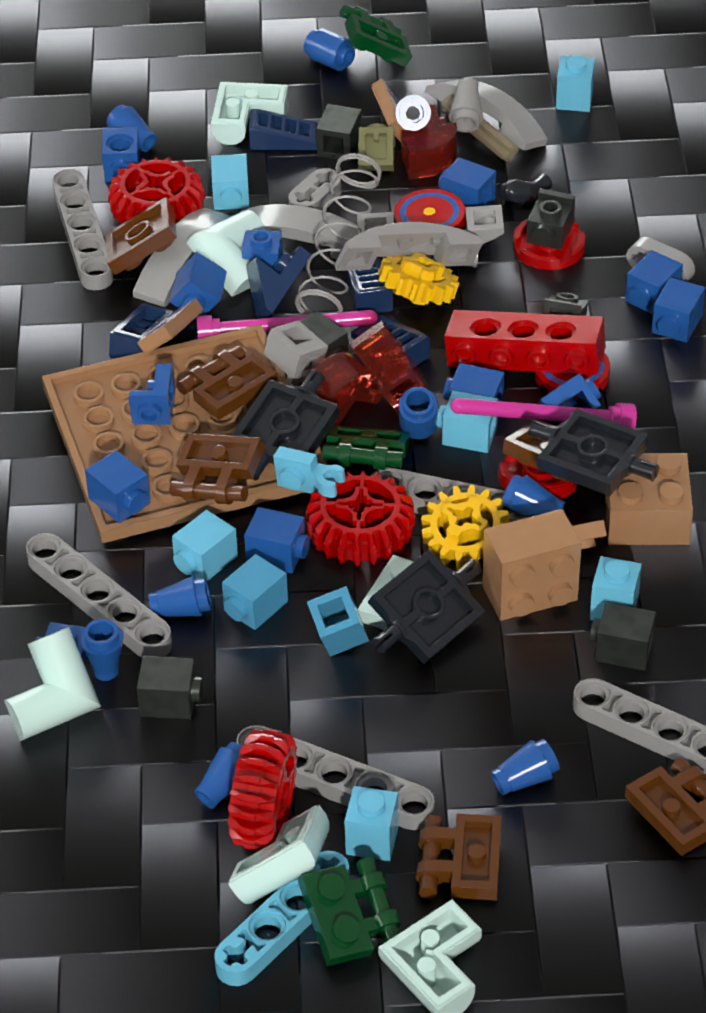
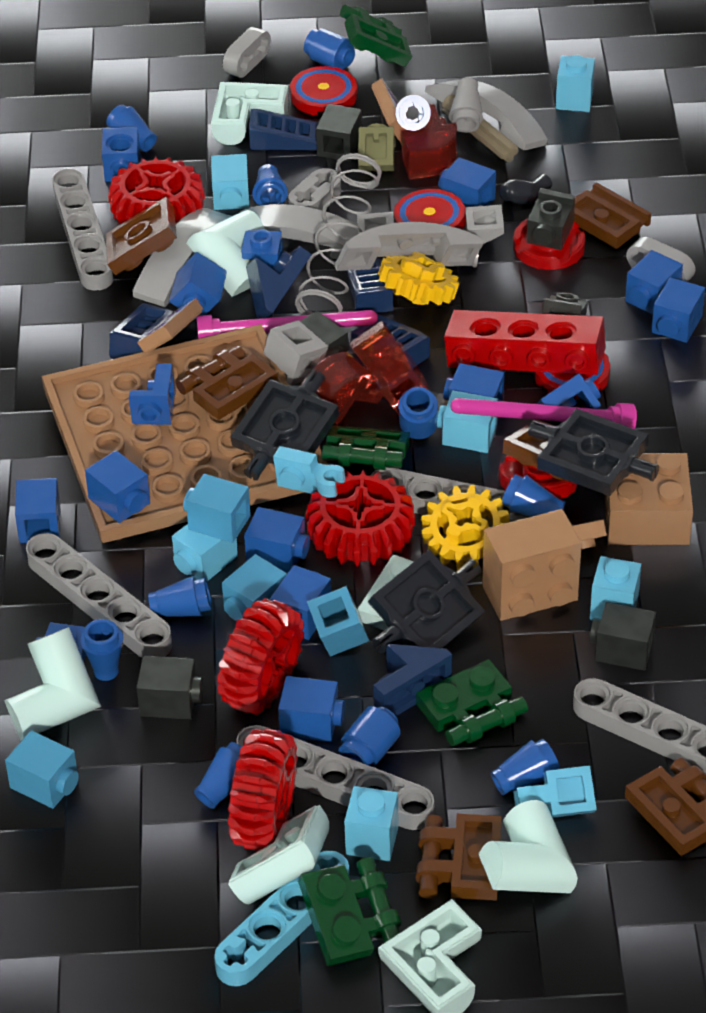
reddish brown plate [169,433,266,504] -> none
none -> dark azure brick [5,730,79,809]
none -> blue brick [15,478,61,543]
none -> dark azure brick [183,474,251,543]
none -> red gear [217,598,304,715]
none -> light grey beam [223,27,271,78]
none -> blue cone [252,164,288,206]
none -> blue brick [270,565,331,640]
none -> blue brick [278,676,345,743]
none -> red tile [290,66,358,116]
none -> blue brick [338,706,401,767]
none -> dark blue slope [373,644,452,716]
none -> dark green plate [416,659,528,746]
none -> light aqua brick [479,800,578,893]
none -> medium azure plate [513,766,597,817]
none -> reddish brown plate [574,182,651,249]

